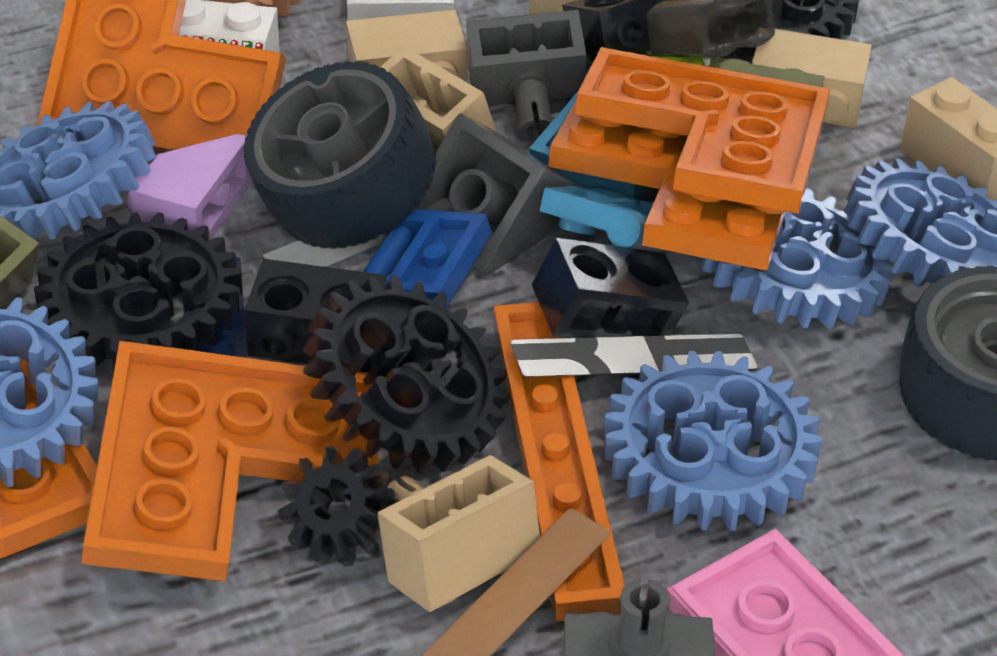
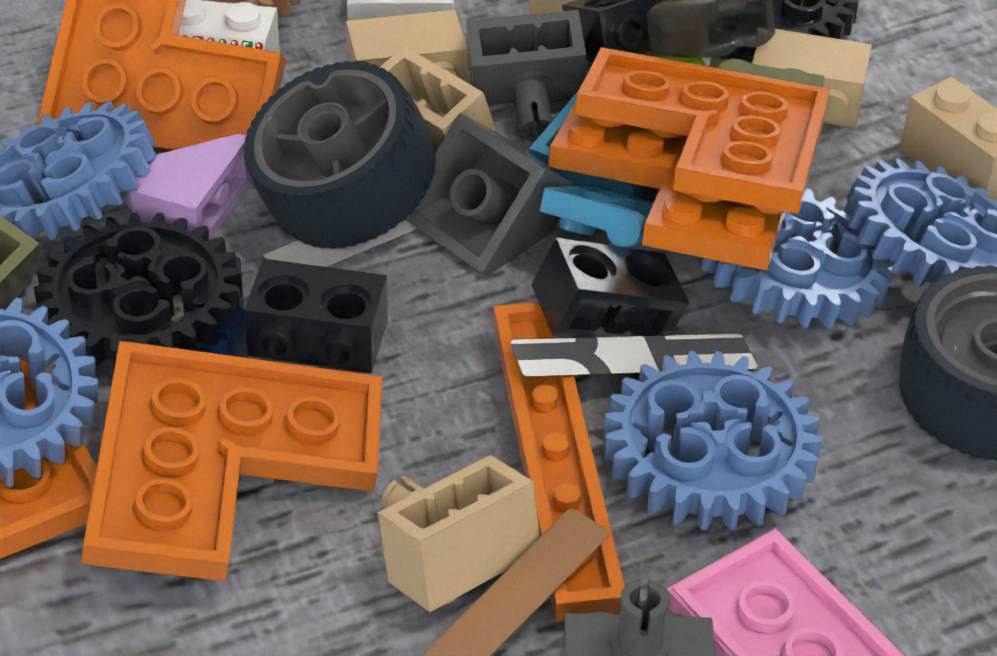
black gear [278,446,399,567] -> none
black gear [302,276,510,473] -> none
blue plate [363,209,492,309] -> none

